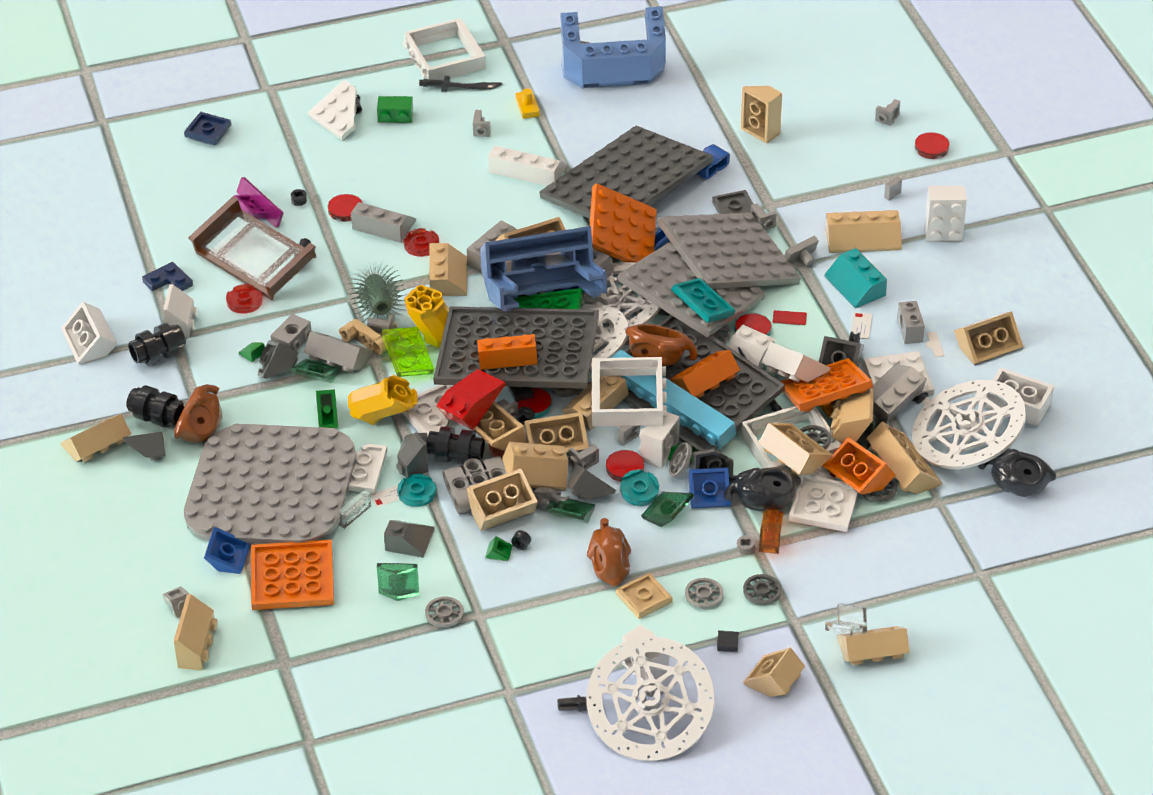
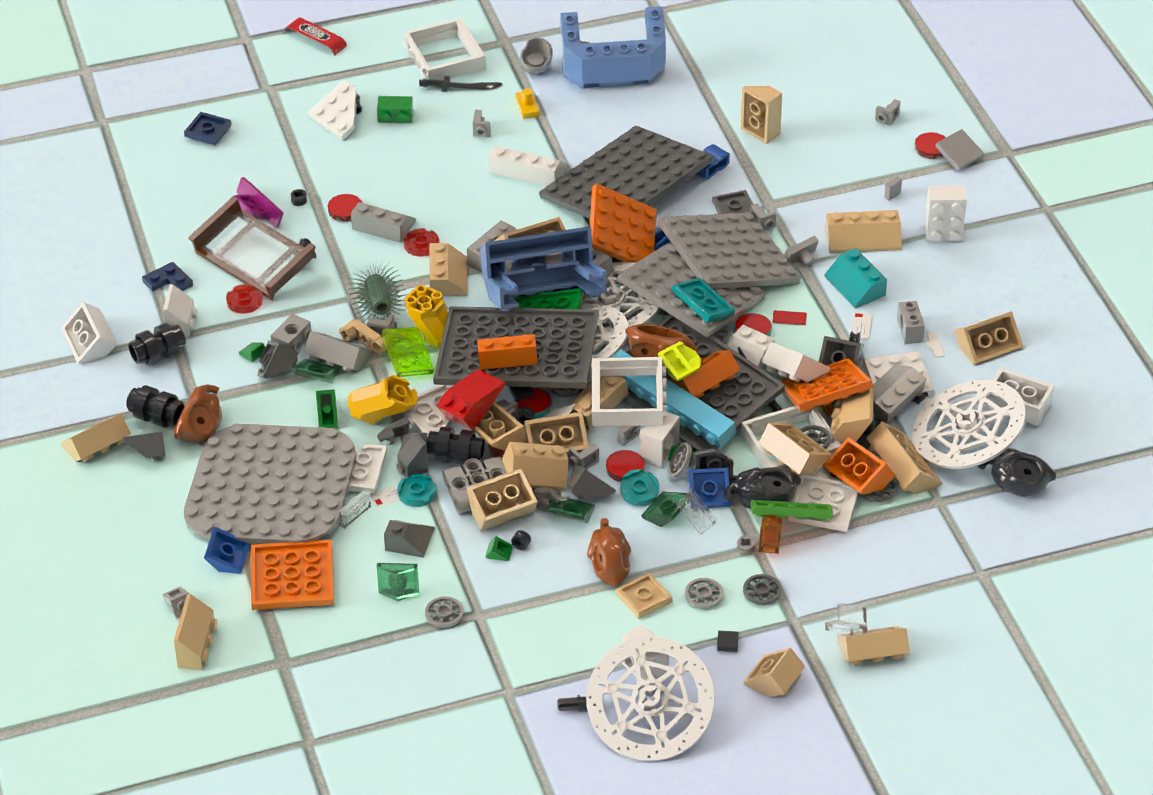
none -> red sticker [283,17,347,56]
none -> dark grey slope [377,417,410,445]
none -> light grey piece [520,37,553,74]
none -> white sticker [545,403,576,418]
none -> neon yellow slope [658,342,701,382]
none -> clear panel [676,488,716,535]
none -> bright green plate [751,500,833,521]
none -> light grey tile [935,129,985,171]

